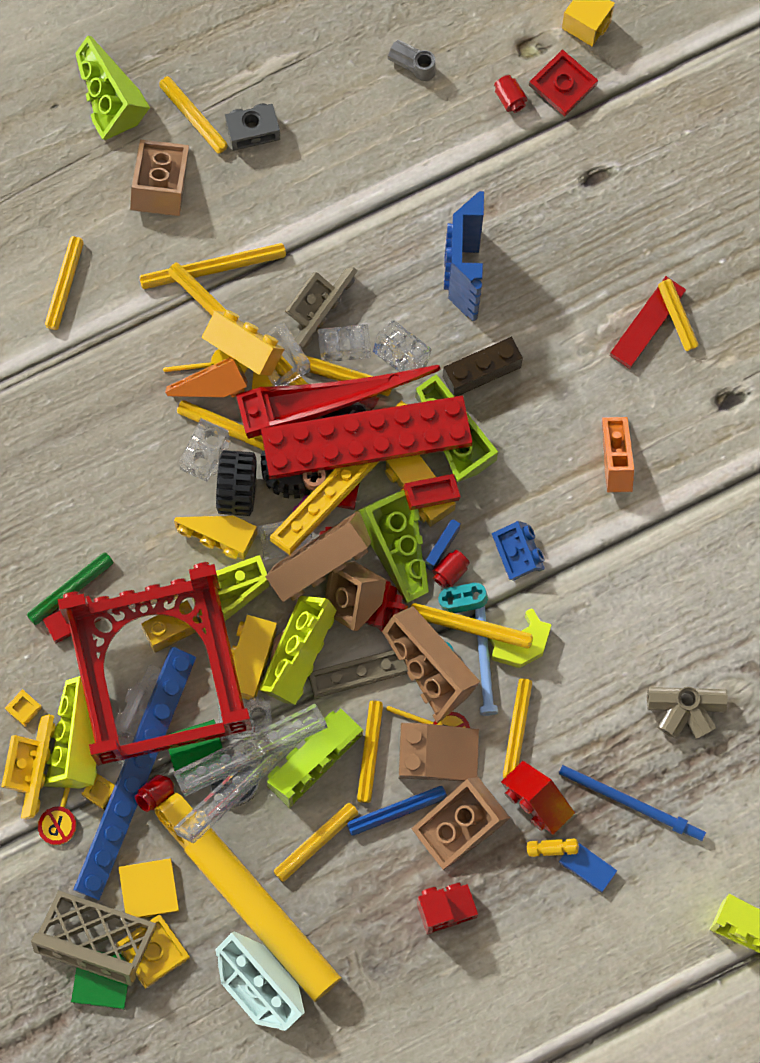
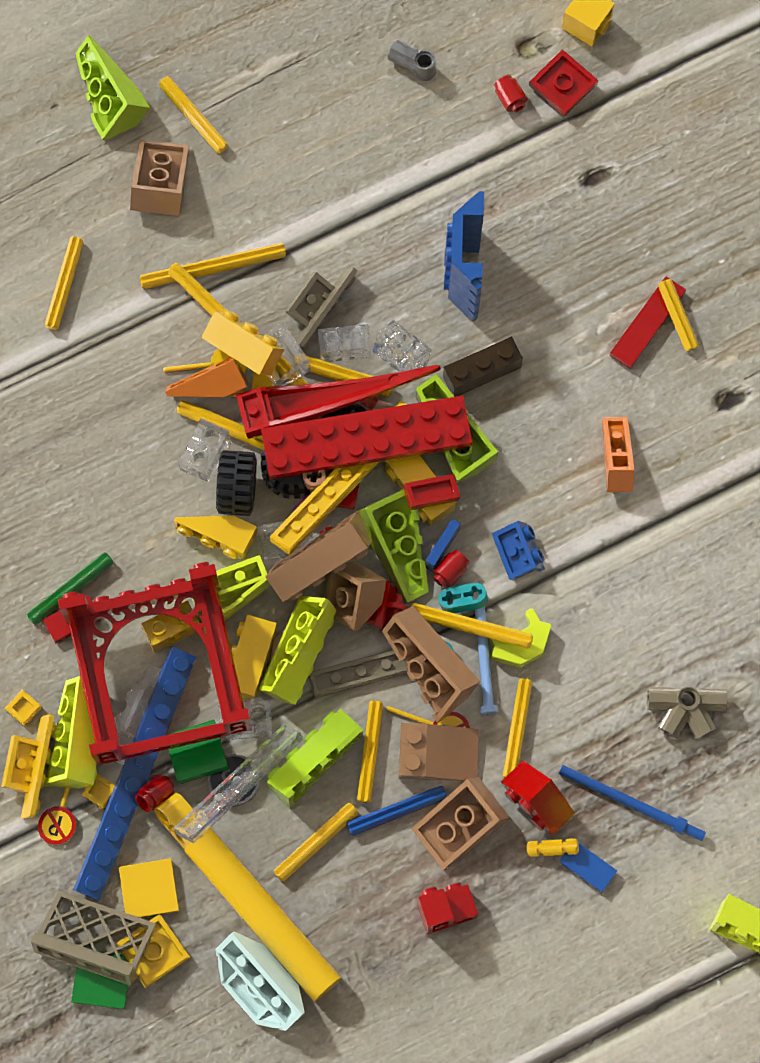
clear plate [173,704,328,797] -> none
dark grey brick [225,103,280,151] -> none

